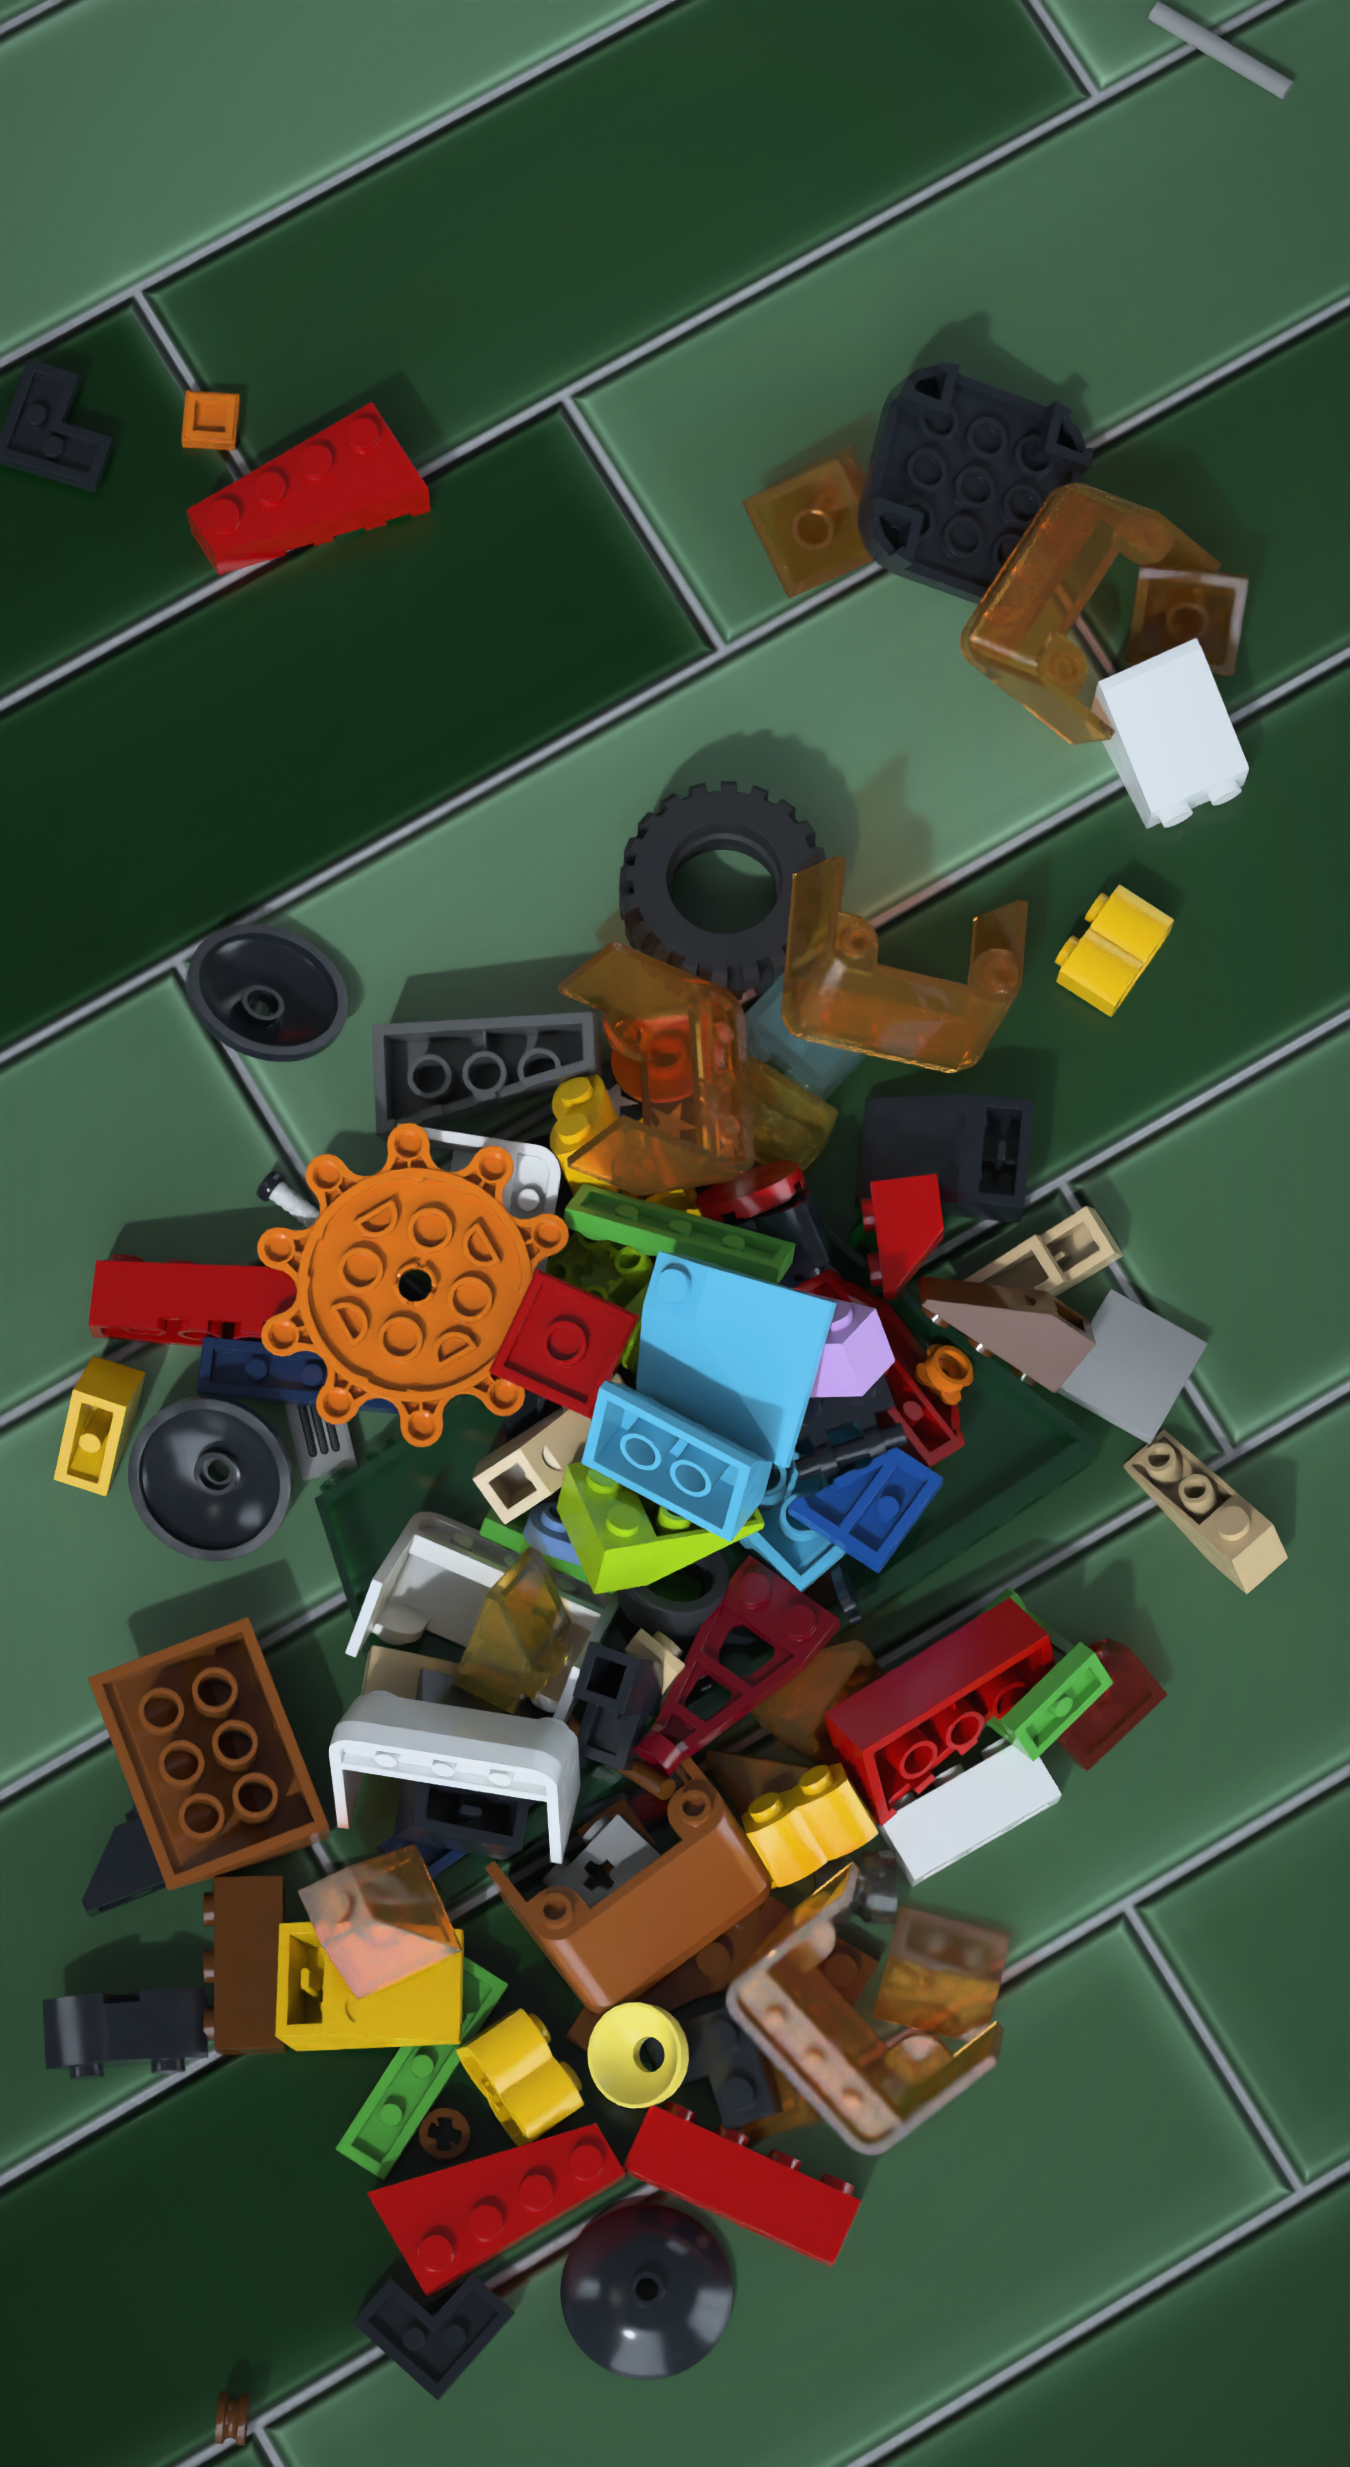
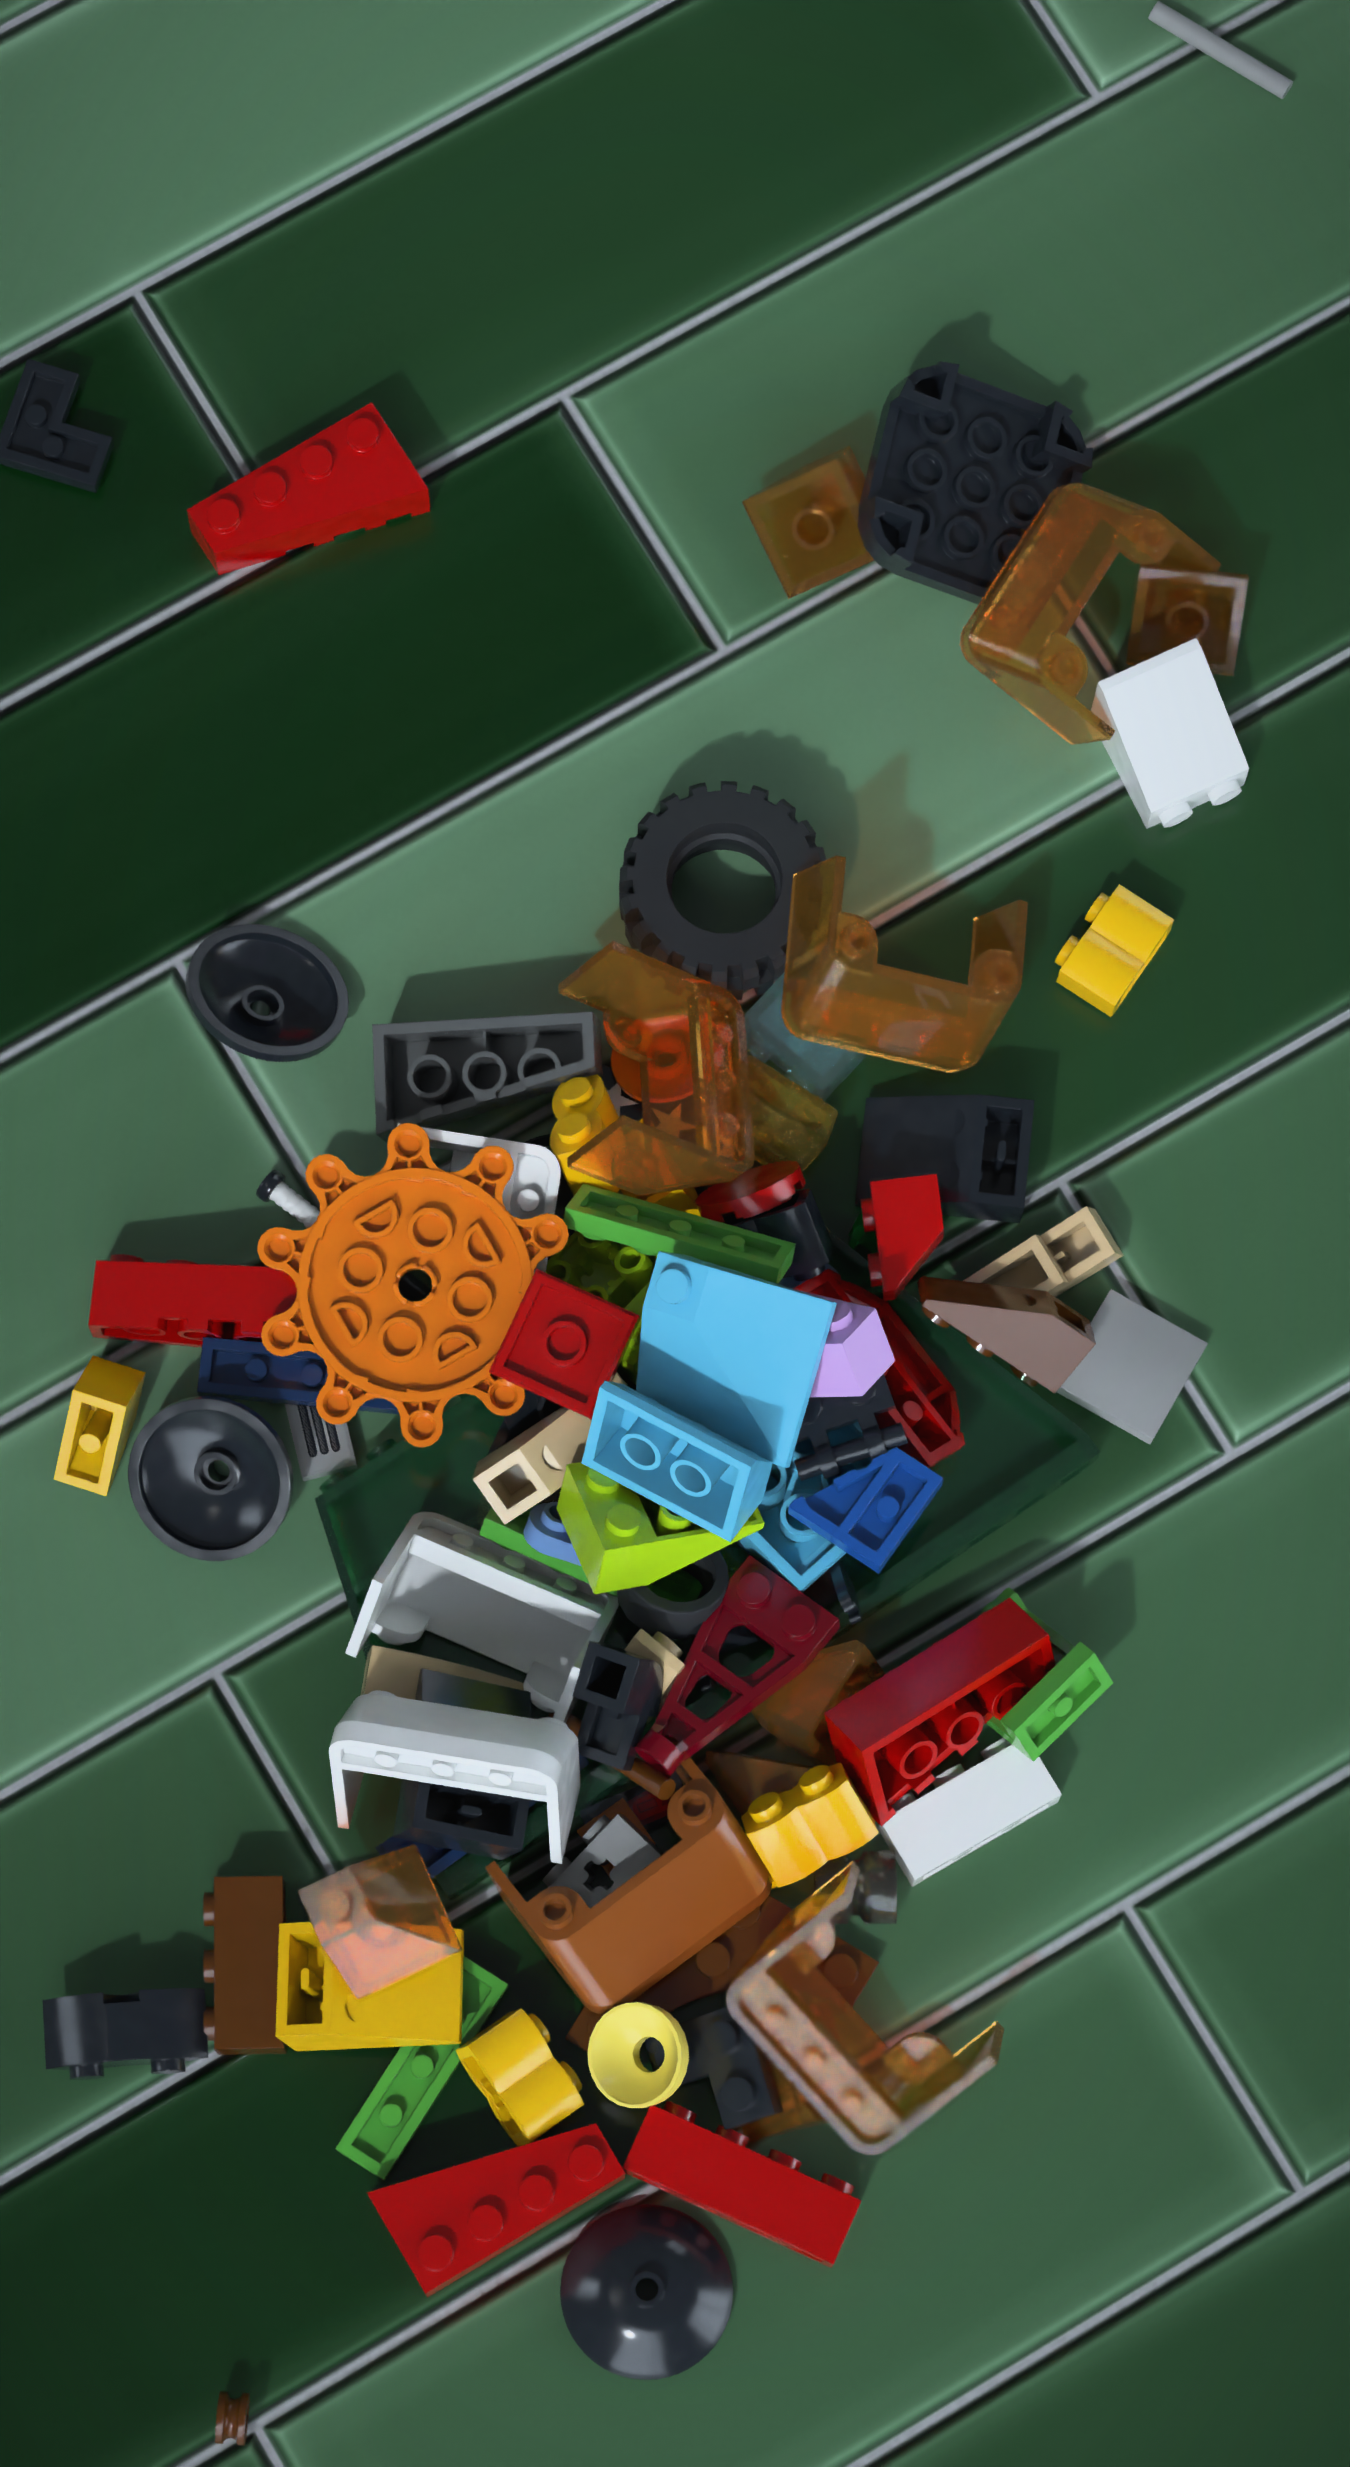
black slope [82,1808,167,1918] -> none
dark orange slope [88,1617,330,1891] -> none
orange tile [181,390,240,451] -> none
black plate [352,2273,516,2401] -> none
reddish brown bush [419,2108,471,2162] -> none
clear yellow slope [453,1546,572,1714] -> none
clear orange slope [872,1906,1010,2046] -> none
orange plate [914,1344,974,1405] -> none
clear red bracket [1056,1638,1168,1772] -> none
tan slope [1123,1430,1288,1594] -> none

